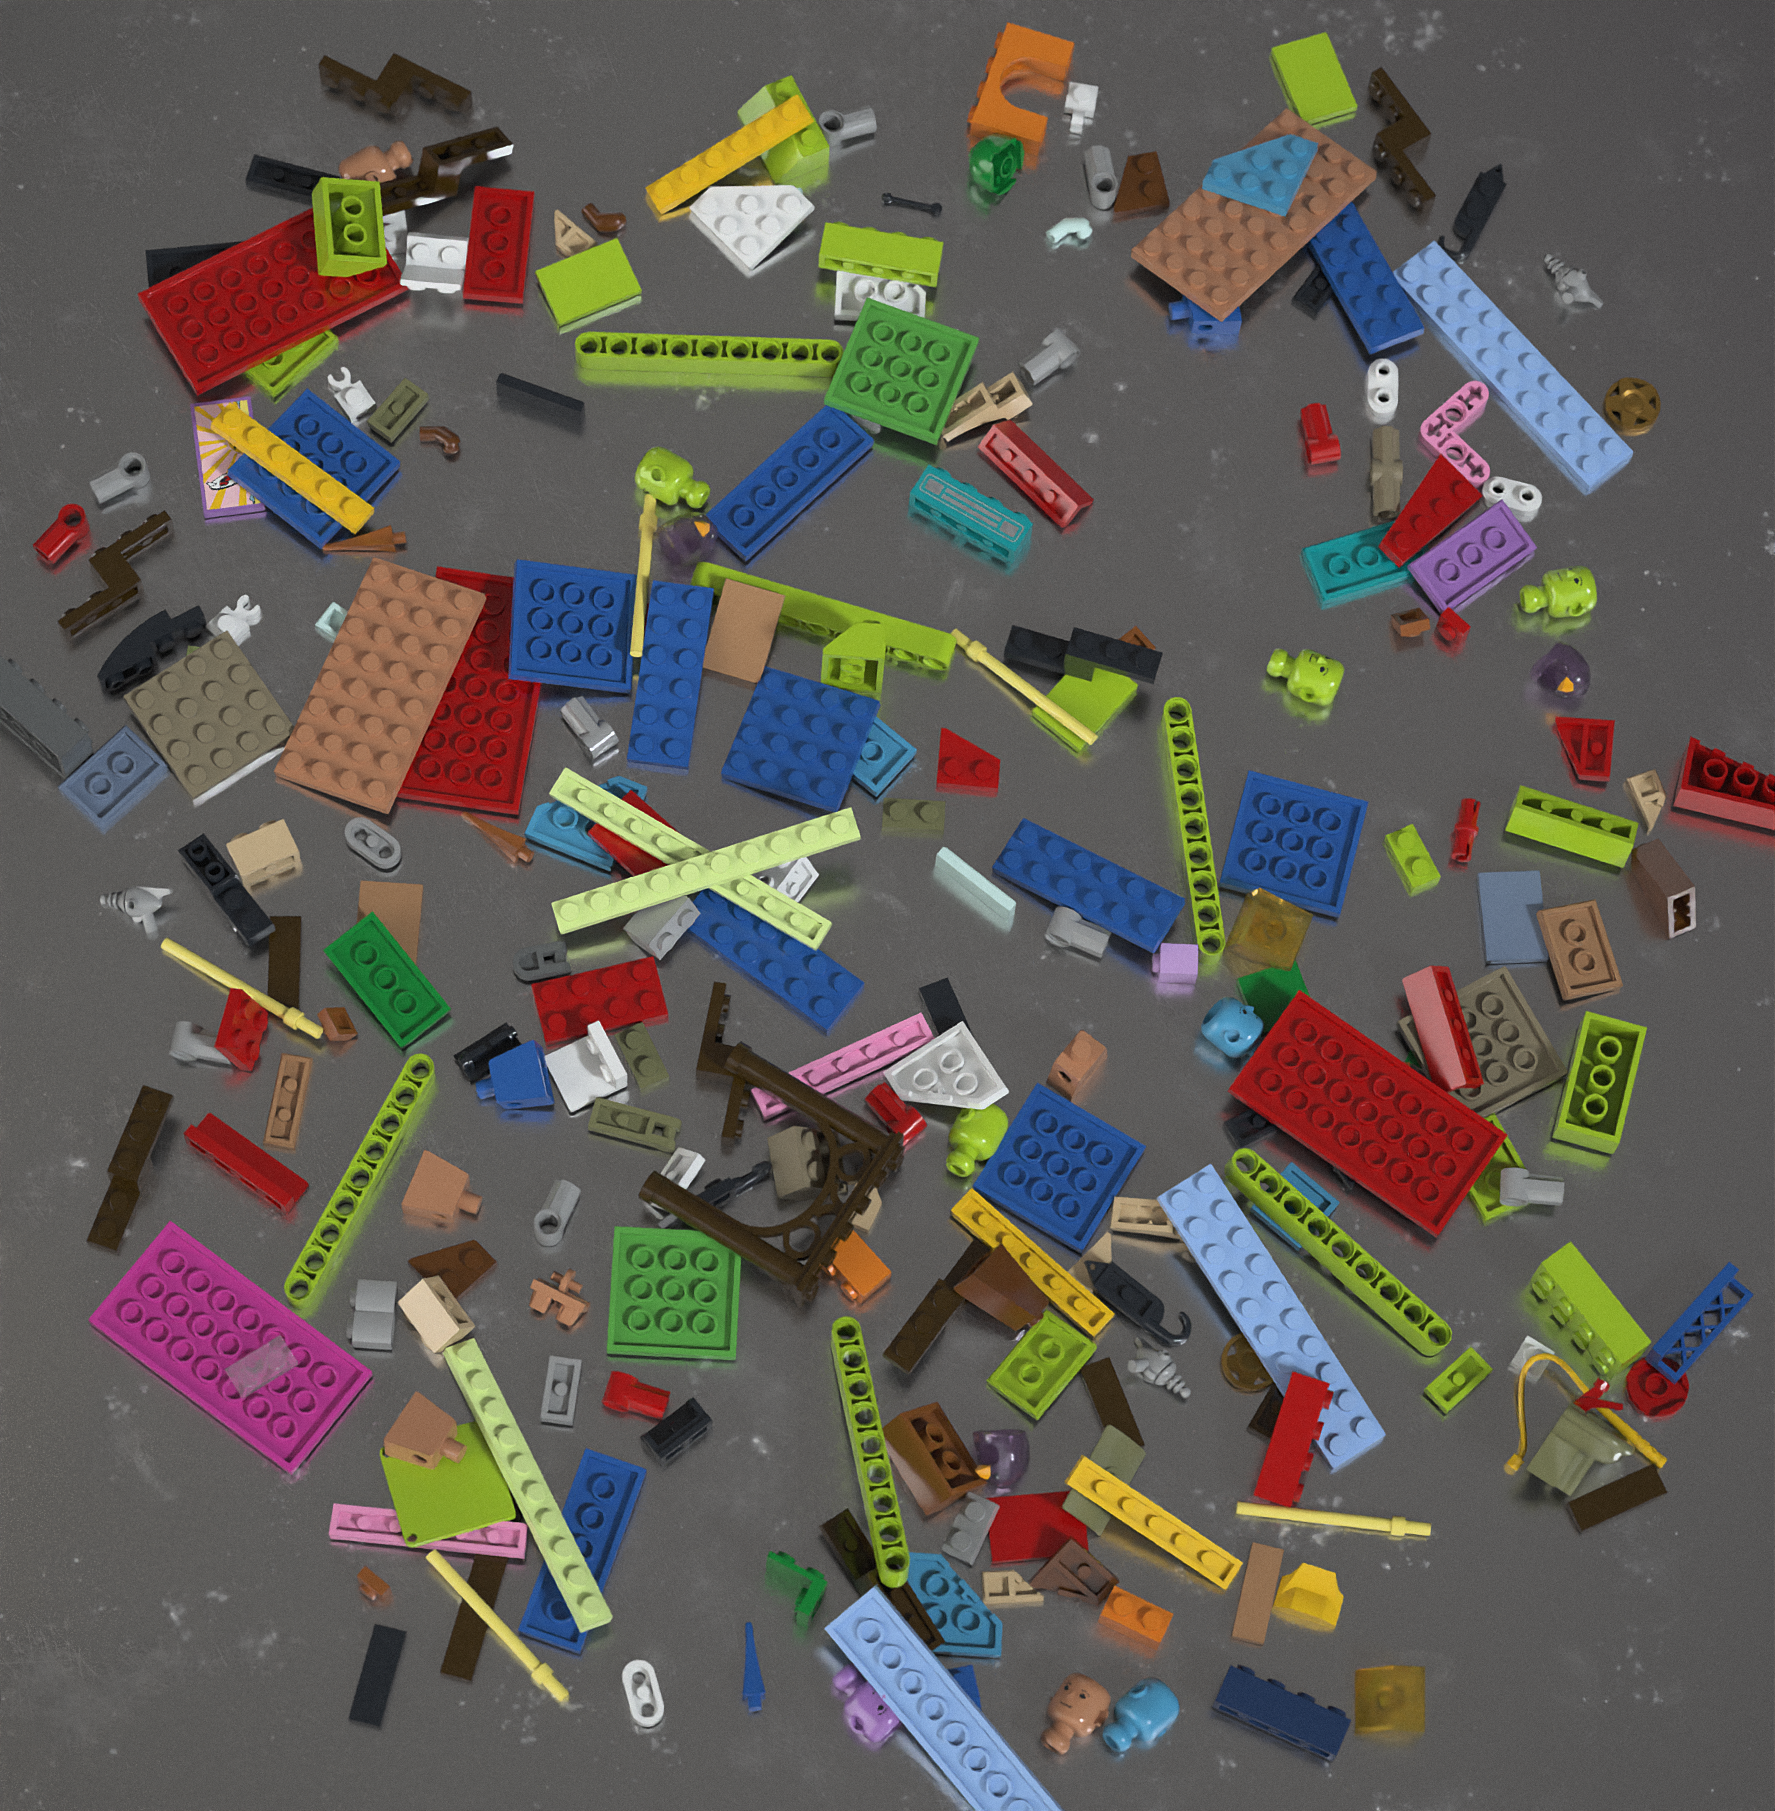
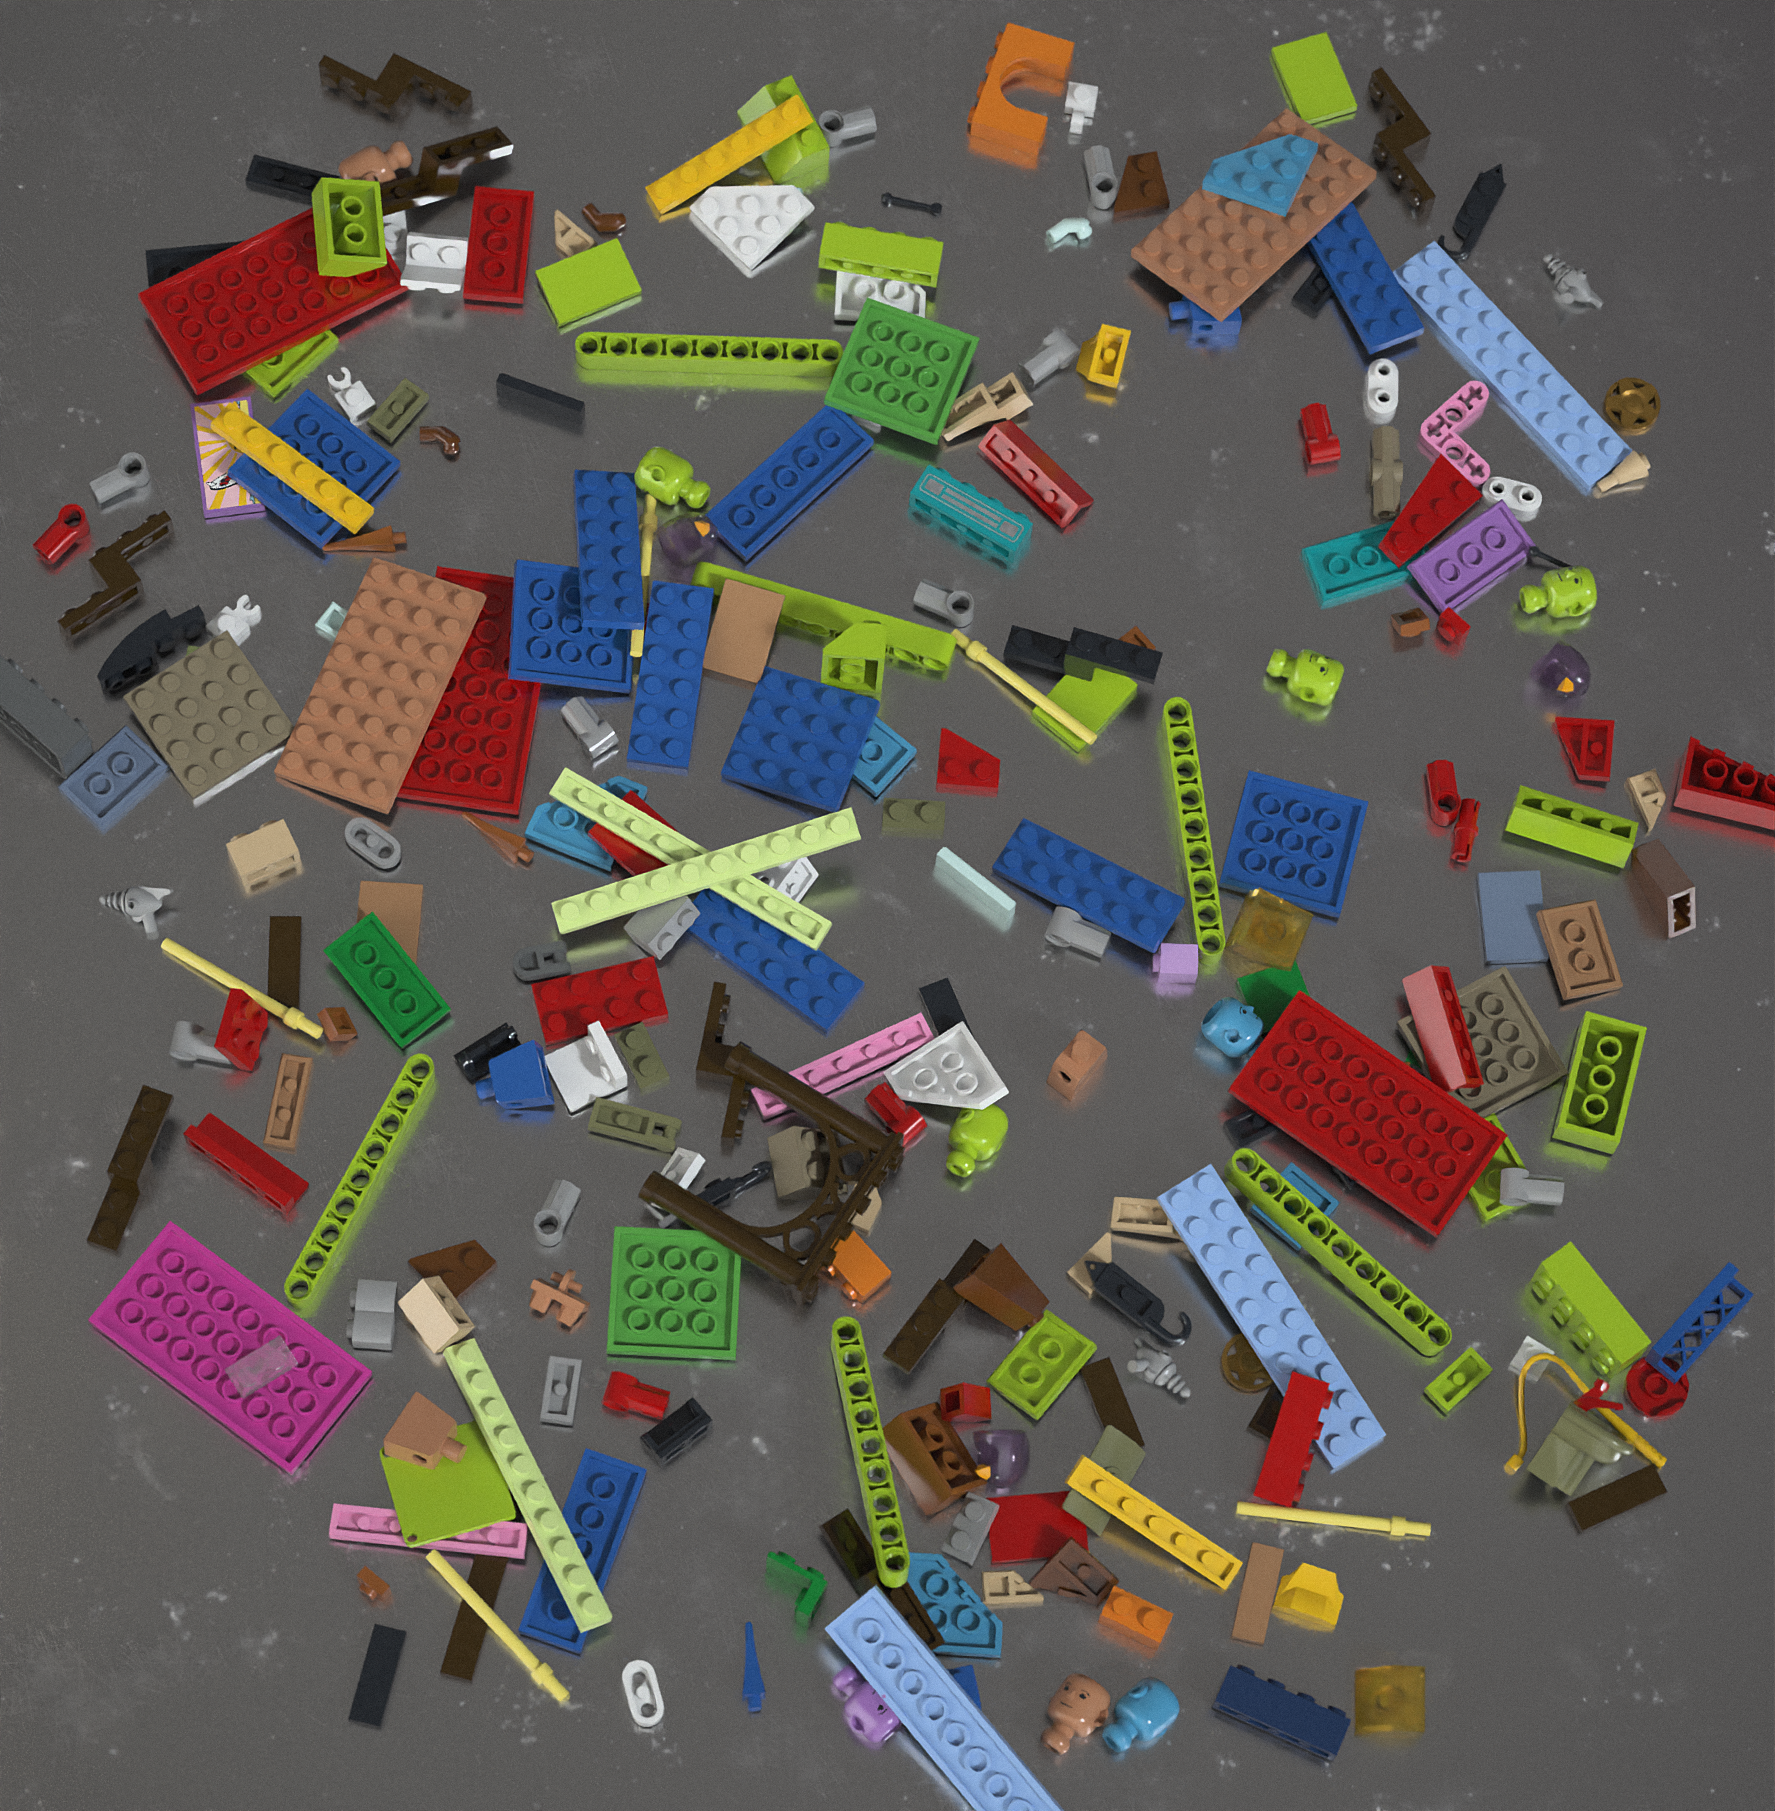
black slope [178,833,276,947] -> none
nougat torso [401,1150,483,1223] -> none
yellow plate [950,1188,1115,1340] -> none
green cylinder [968,133,1024,195] -> none
blue plate [972,1082,1146,1254] -> none
lime plate [1384,824,1441,892] -> none
none -> blue plate [573,469,645,630]
none -> light grey piece [913,578,974,627]
none -> red brick [940,1382,992,1423]
none -> yellow slope [1075,324,1131,388]
none -> red piece [1426,759,1461,826]
none -> black hinge [1528,546,1571,568]
none -> tan cone [1596,450,1651,493]

